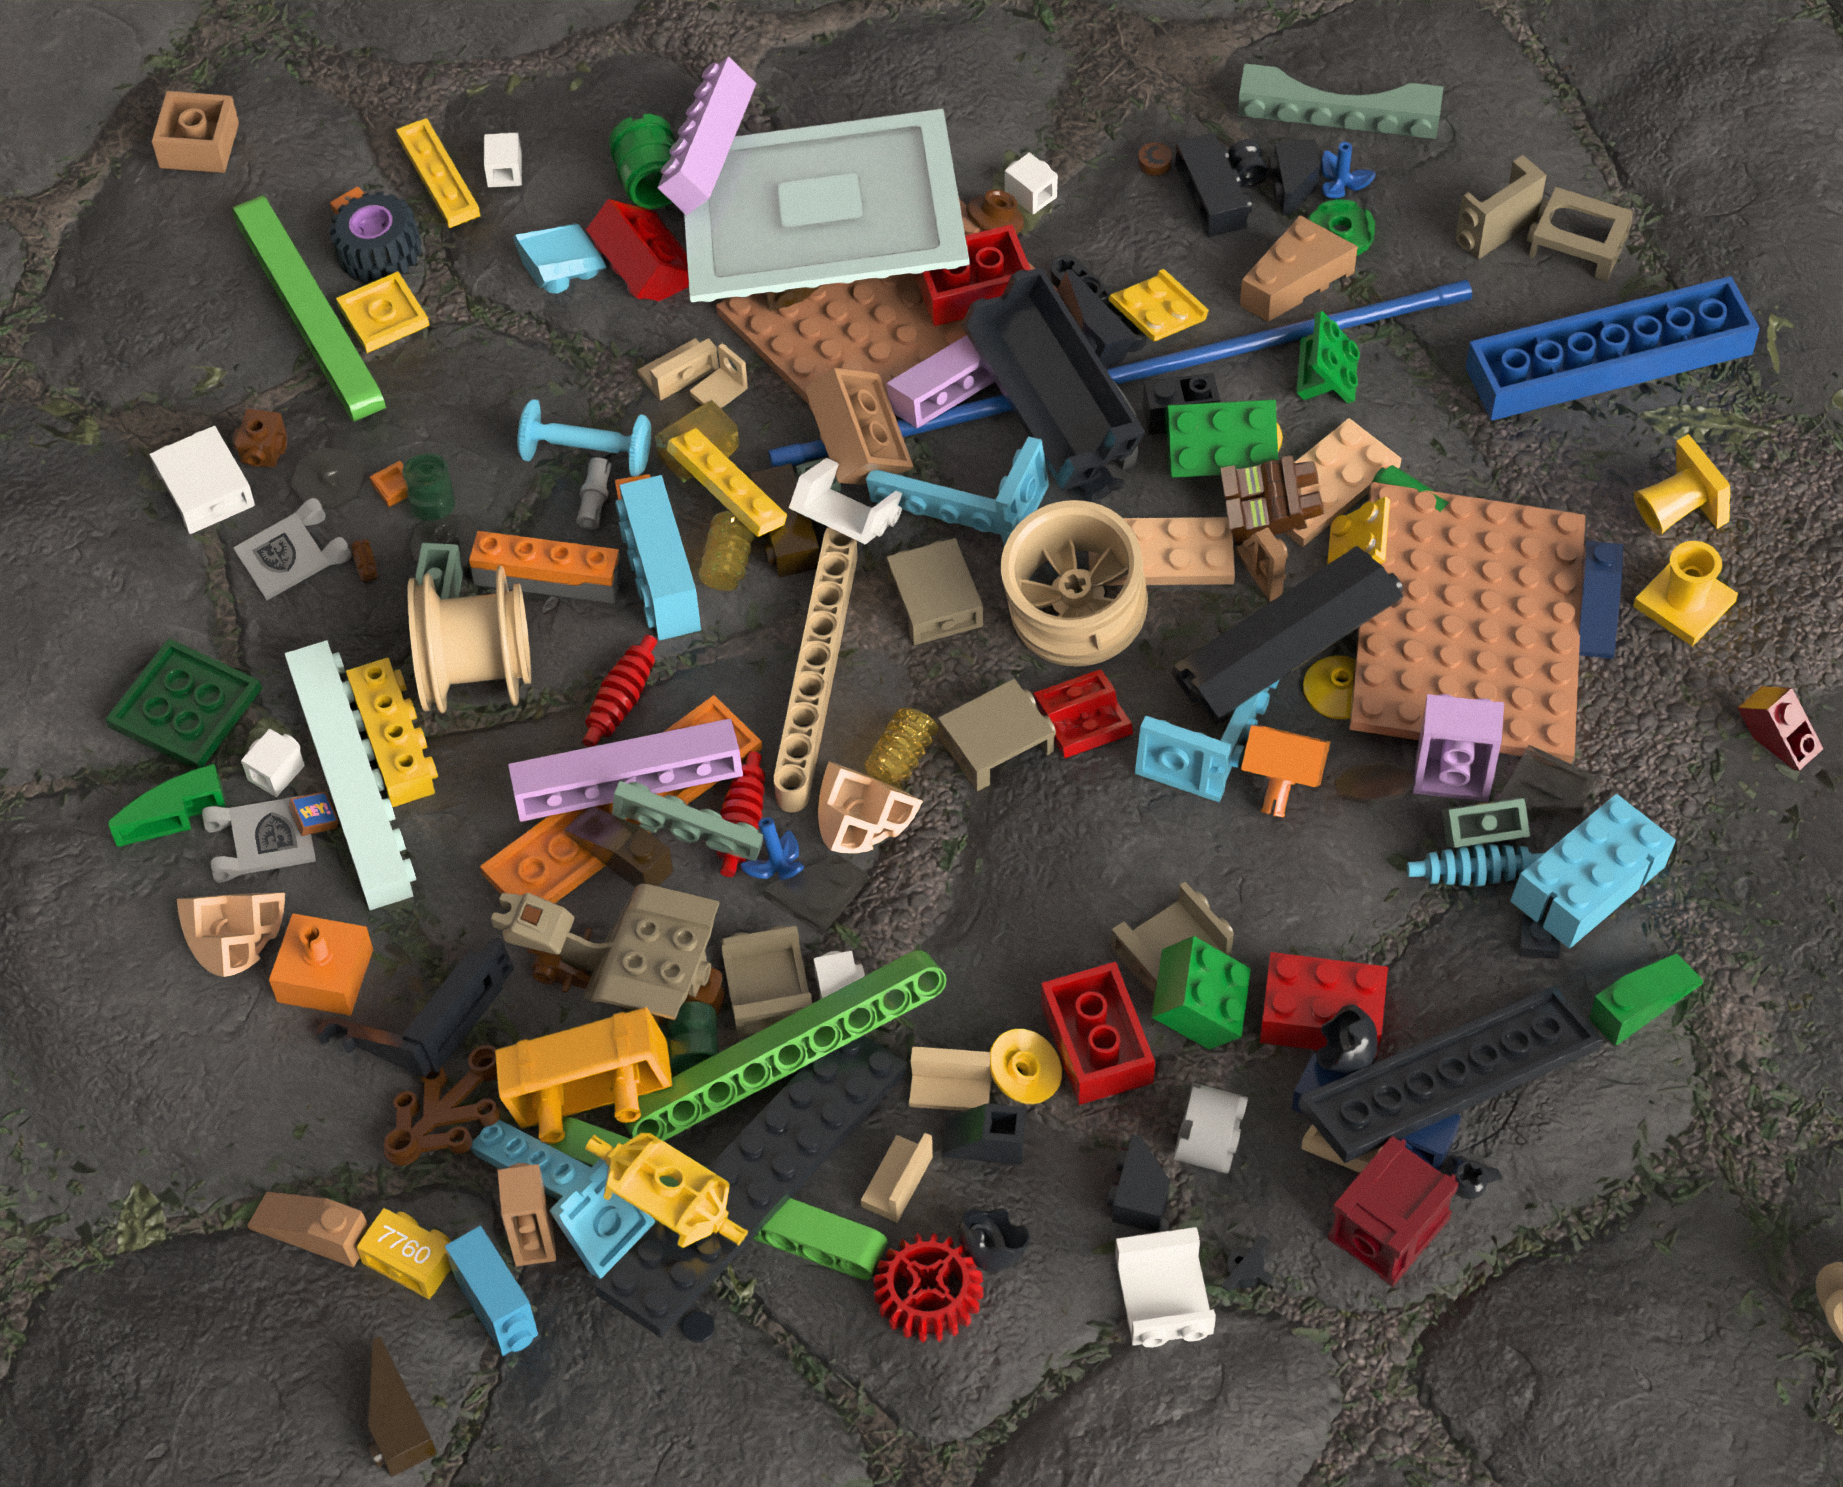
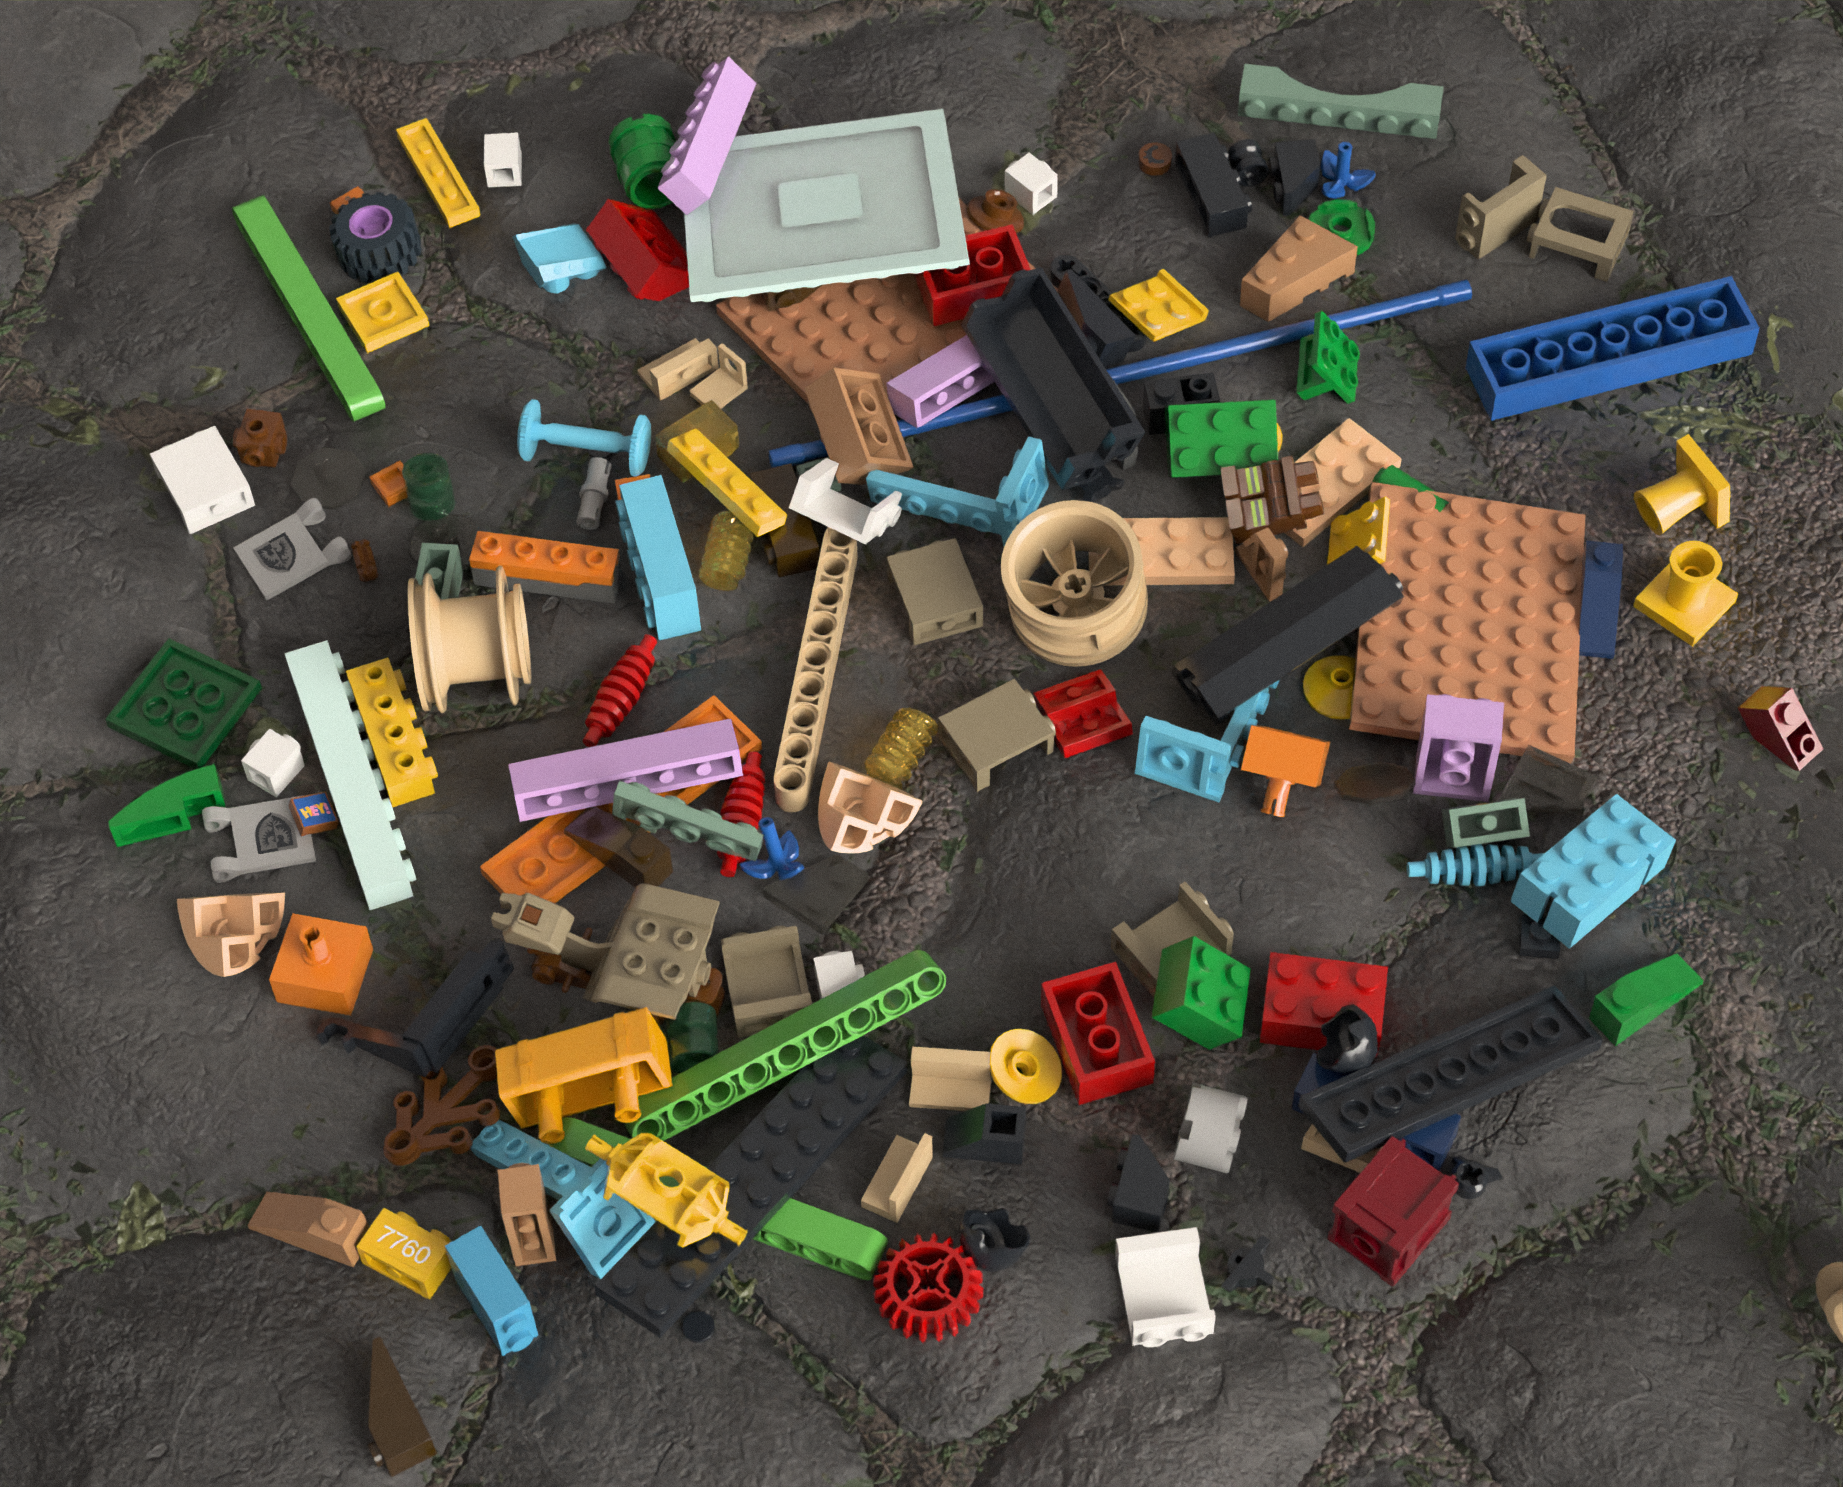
medium nougat brick [152,91,239,173] -> none

